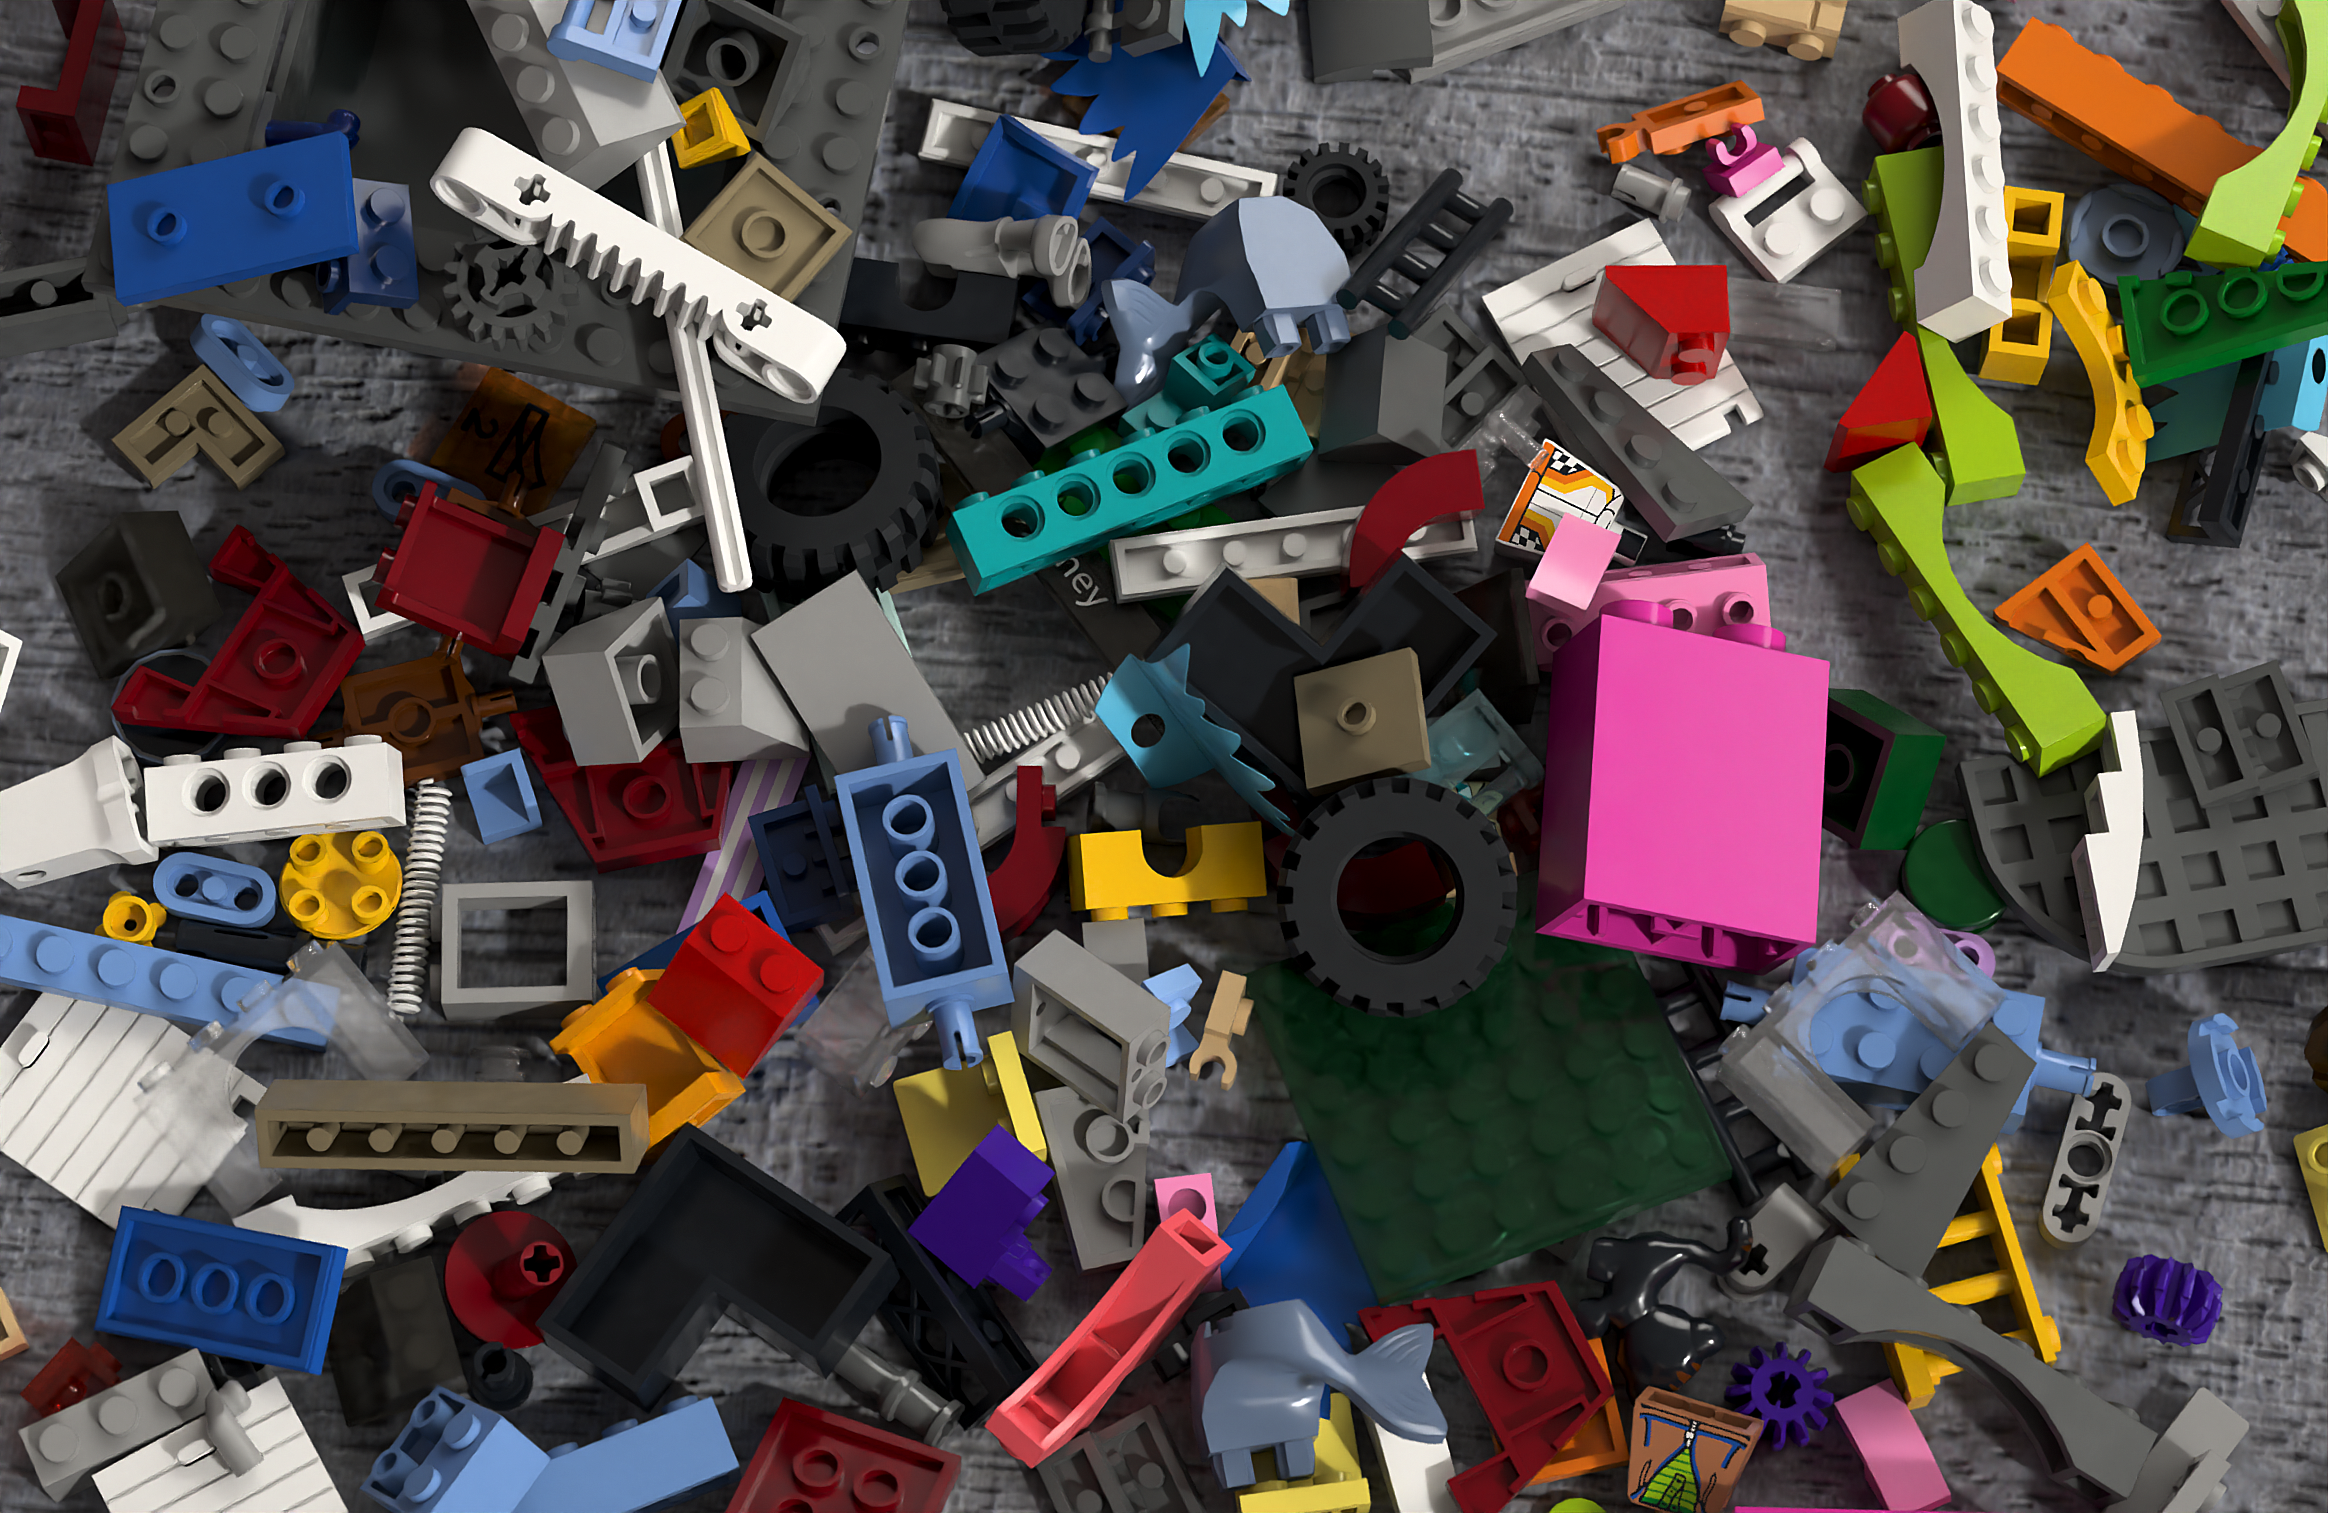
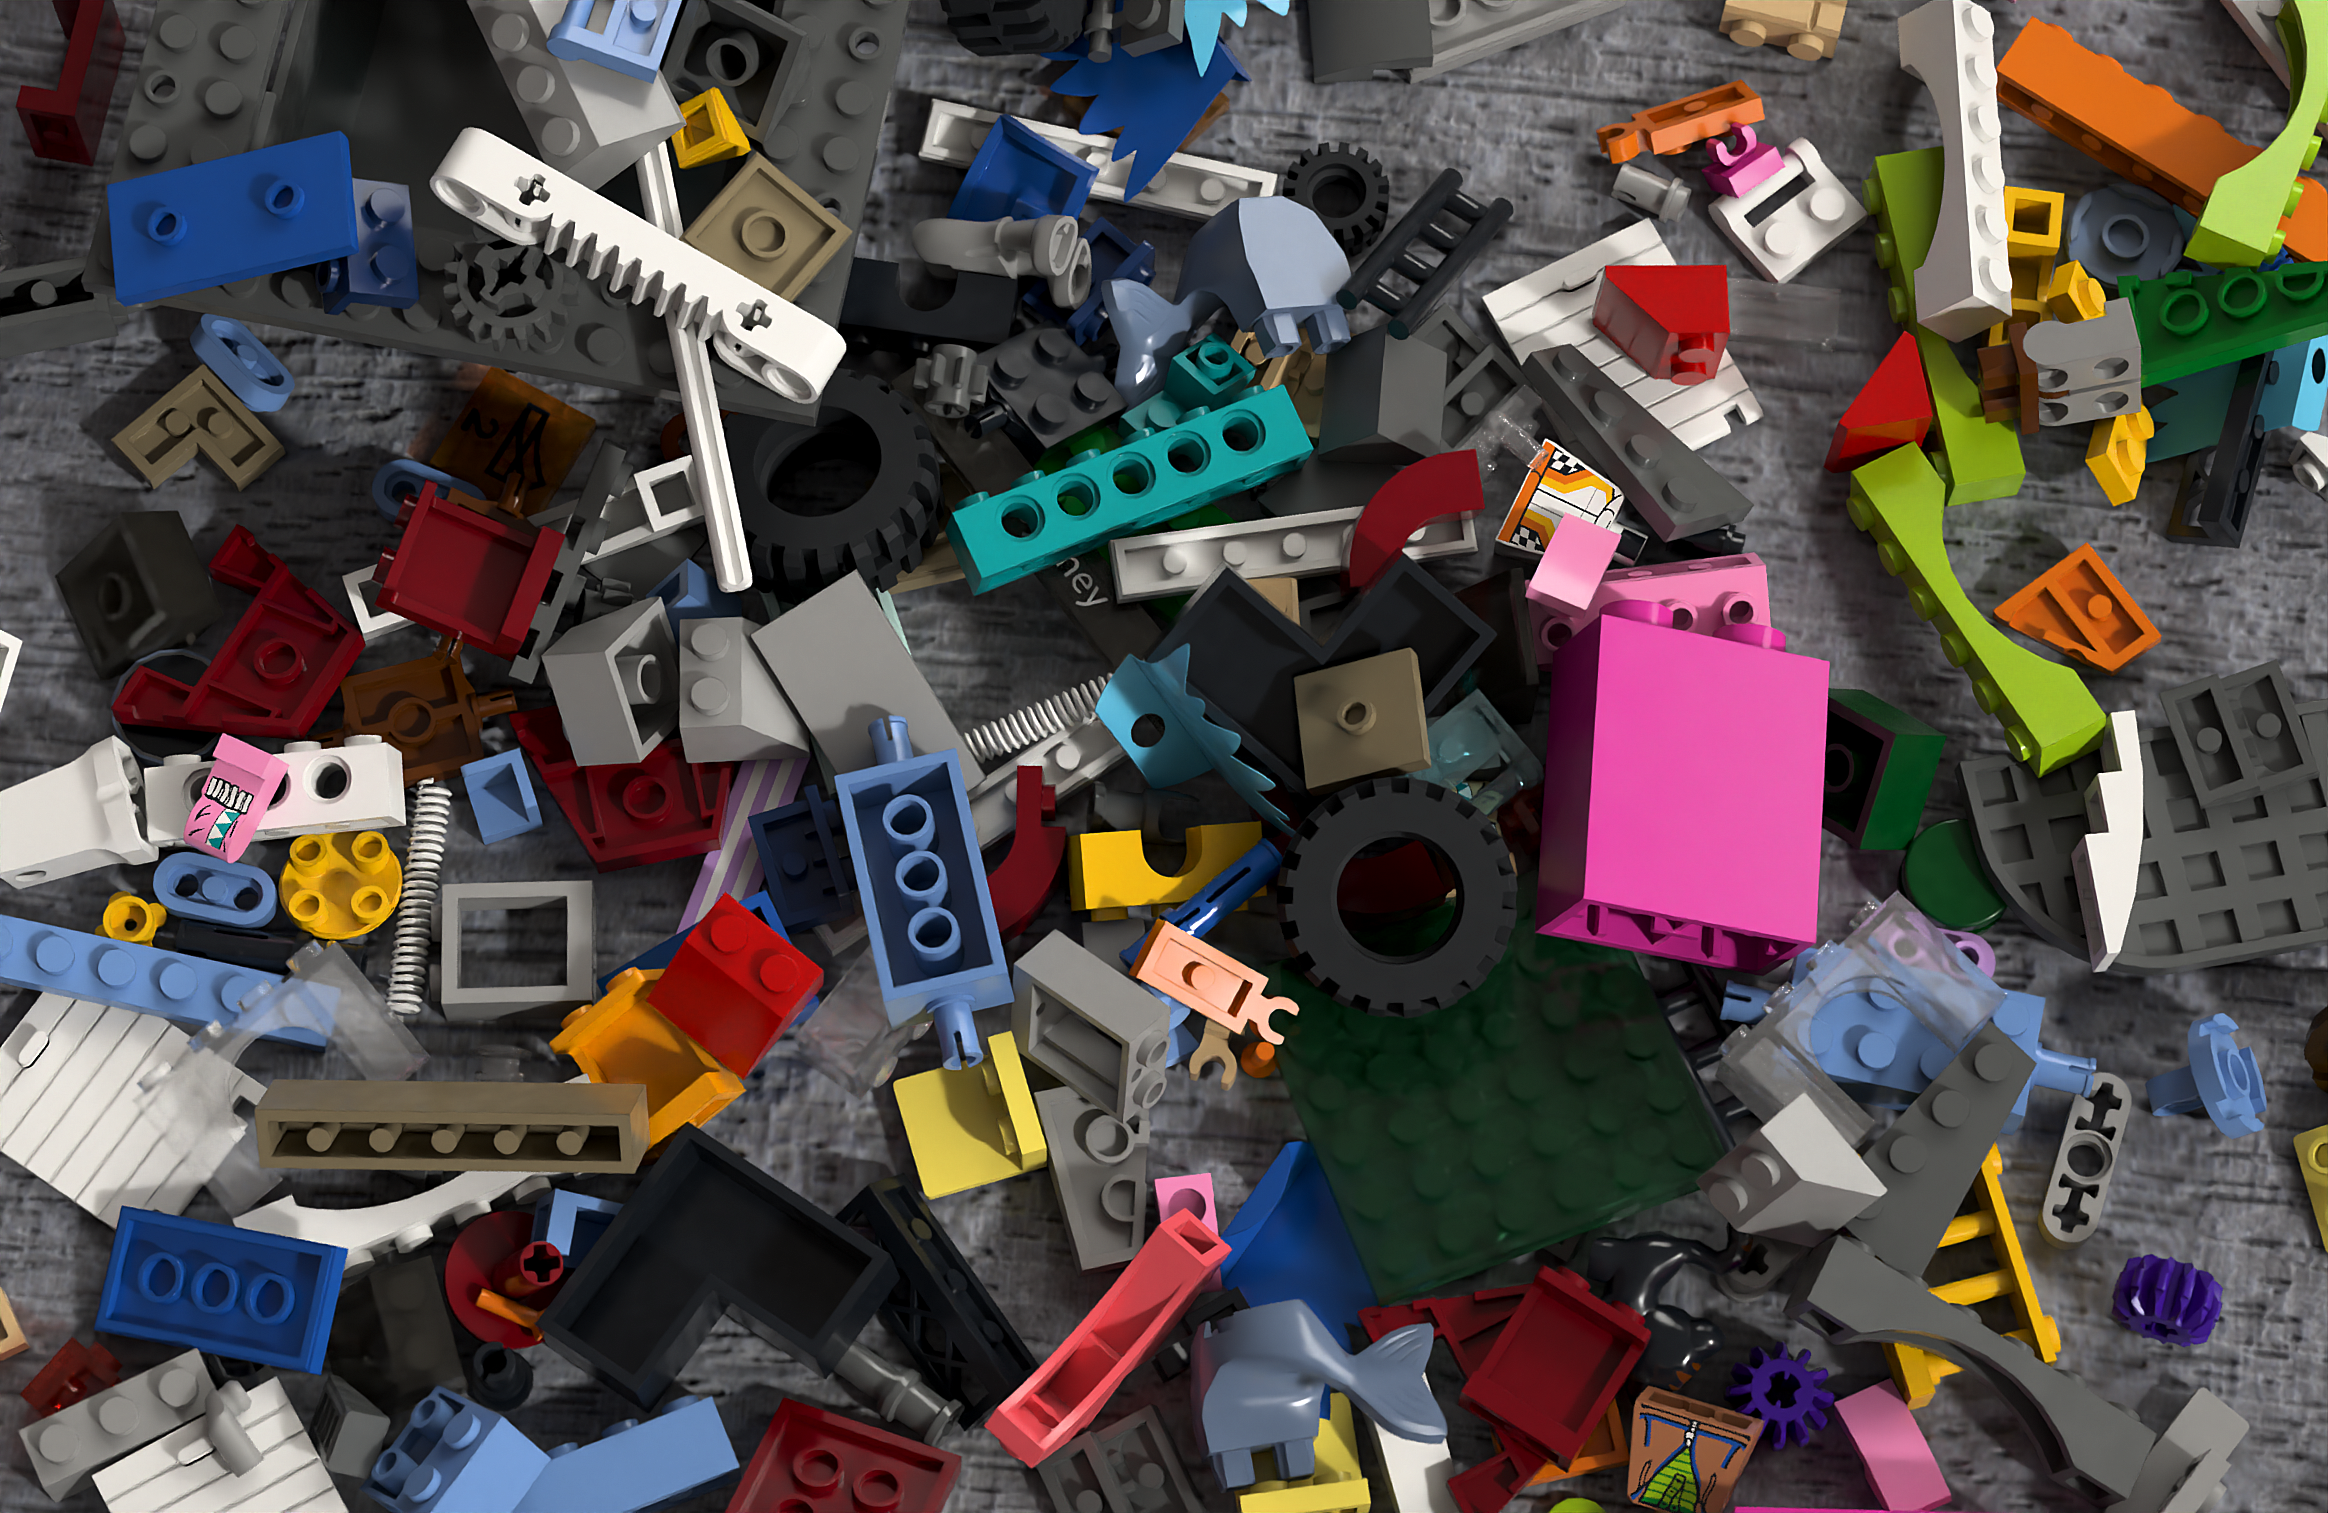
clear blue arm [265,109,361,151] -> none
dark purple hinge [907,1124,1056,1302] -> none
dark red head [1862,74,1943,155] -> none
none -> bright pink leg [183,733,289,864]
none -> dark grey slope [308,1374,391,1479]
none -> orange piece [475,1288,546,1341]
none -> medium blue panel [530,1188,624,1271]
none -> blue pin [1119,837,1283,984]
none -> plate [1128,918,1299,1044]
none -> orange piece [1241,1042,1277,1078]
none -> dark red panel [1458,1265,1652,1473]
none -> light grey slope [1695,1091,1888,1247]
none -> light grey hips [1977,297,2141,436]

